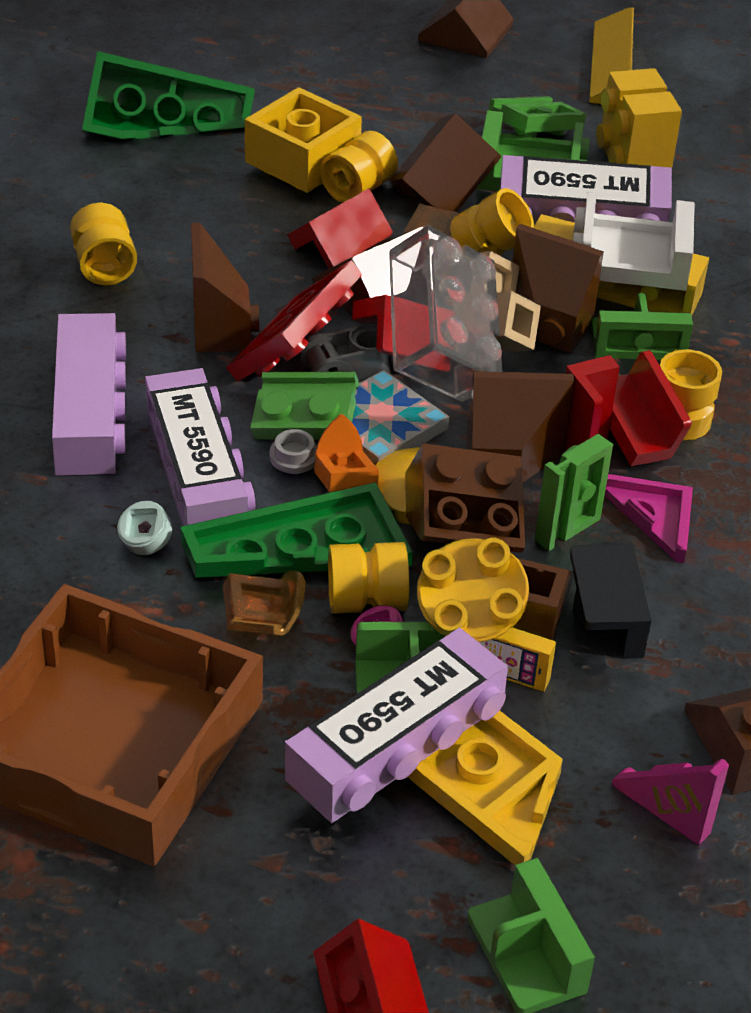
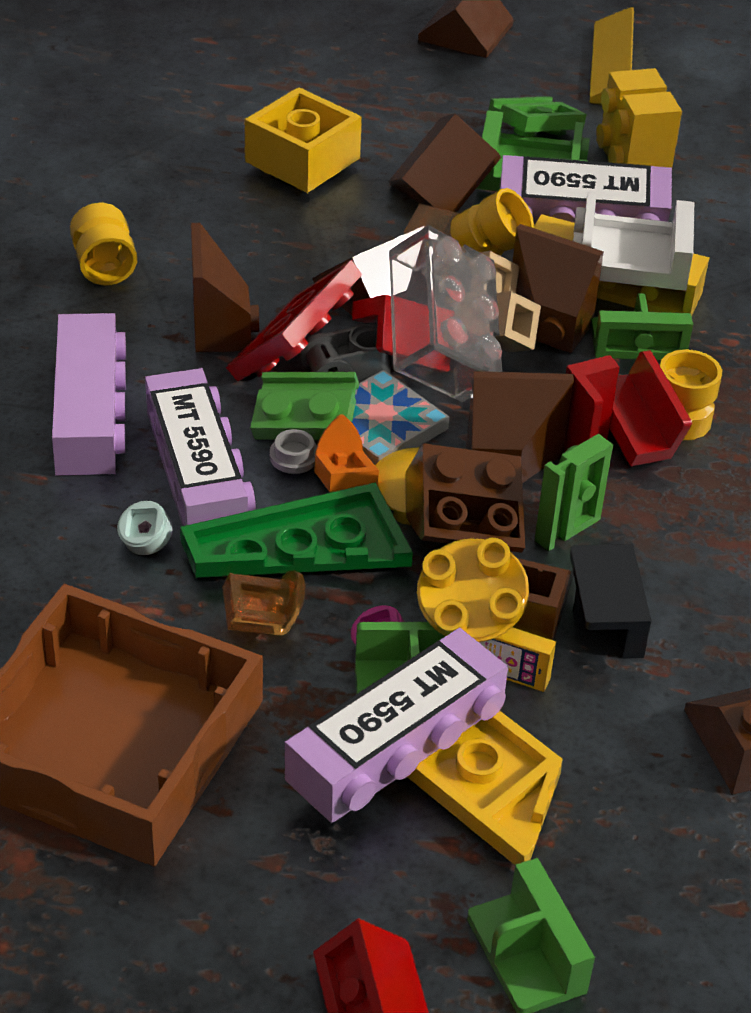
green wedge [82,51,255,141] -> none
panel [287,189,393,269] -> none
yellow wheel [320,131,398,203] -> none
yellow wheel [328,542,409,614] -> none
dark pink tile [605,474,693,563] -> none
dark pink tile [611,759,729,845] -> none

